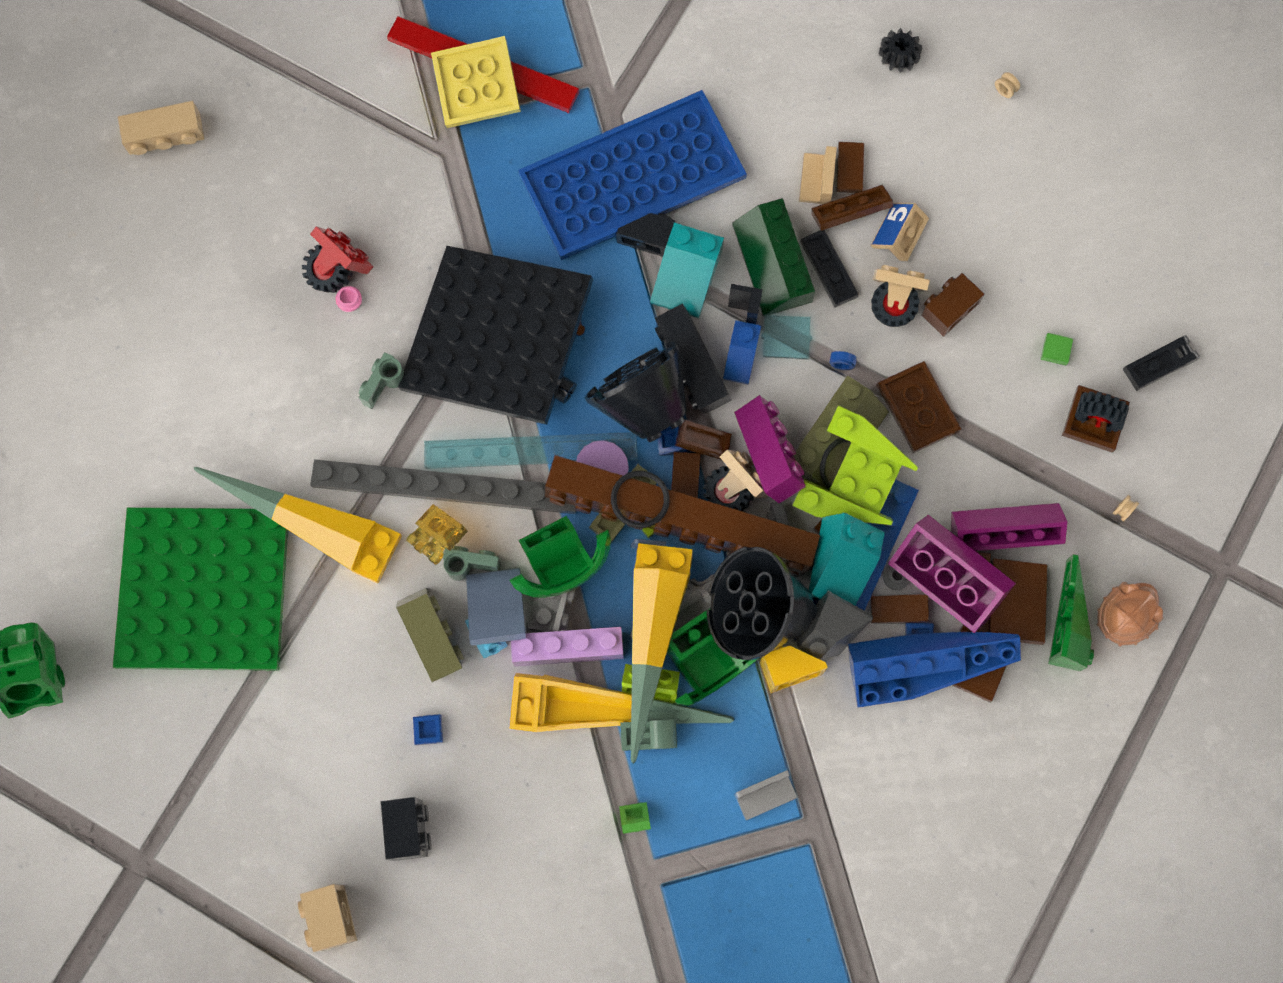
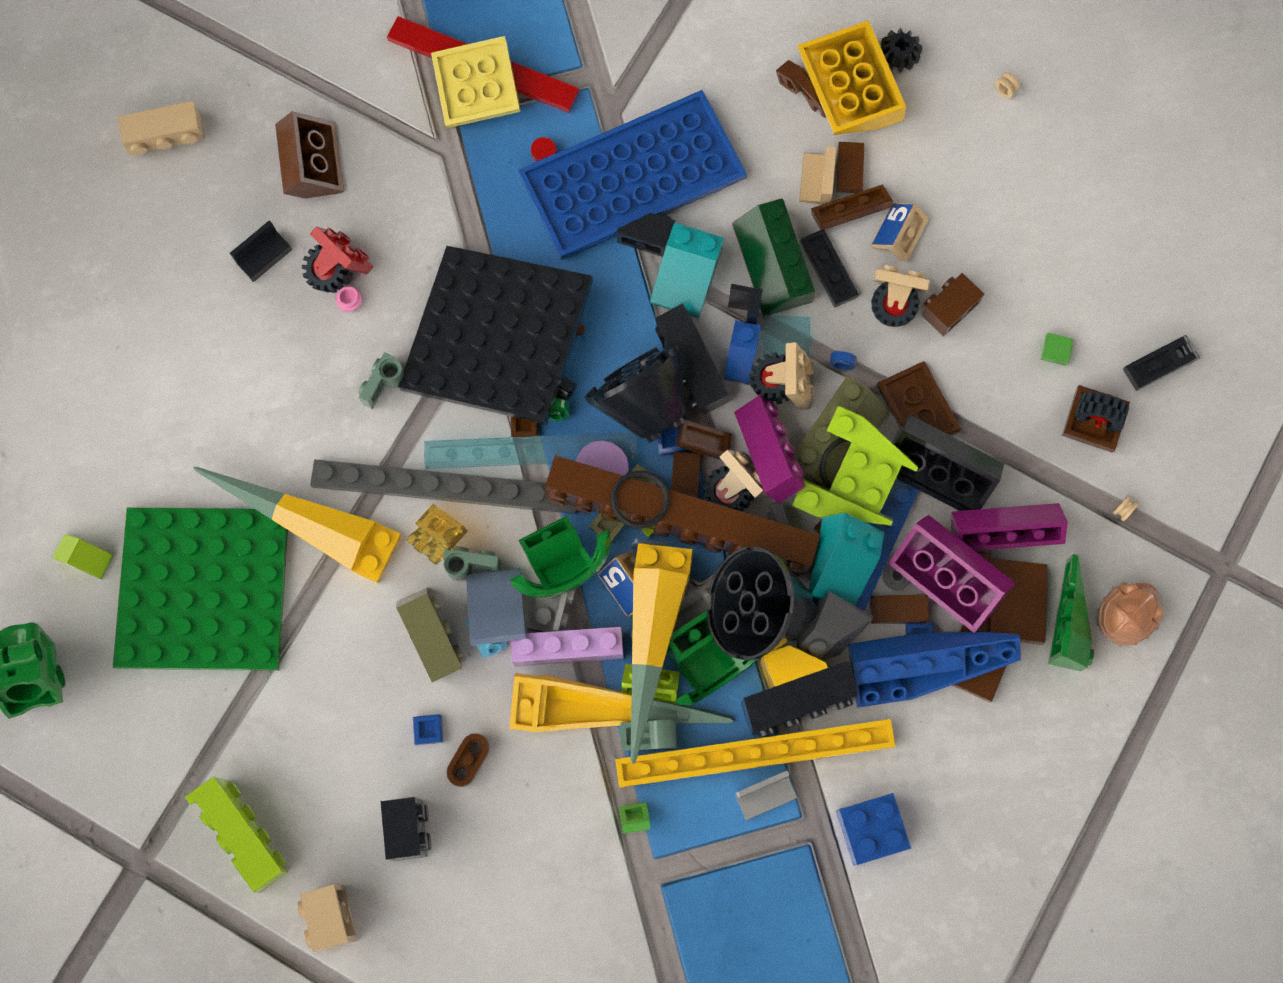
none -> lime slope [52,534,114,580]
none -> lime wedge [185,776,288,893]
none -> black panel [229,220,292,282]
none -> reddish brown slope [275,111,344,199]
none -> reddish brown plate [447,734,490,787]
none -> reddish brown tile [511,417,538,440]
none -> red tile [531,137,556,162]
none -> green plate [550,398,570,421]
none -> panel [598,550,636,618]
none -> yellow plate [615,719,896,788]
none -> black slope [741,660,858,738]
none -> tan plate [749,342,814,410]
none -> reddish brown piece [776,60,826,118]
none -> yellow slope [797,20,906,135]
none -> blue brick [836,793,912,866]
none -> black slope [892,414,1005,511]

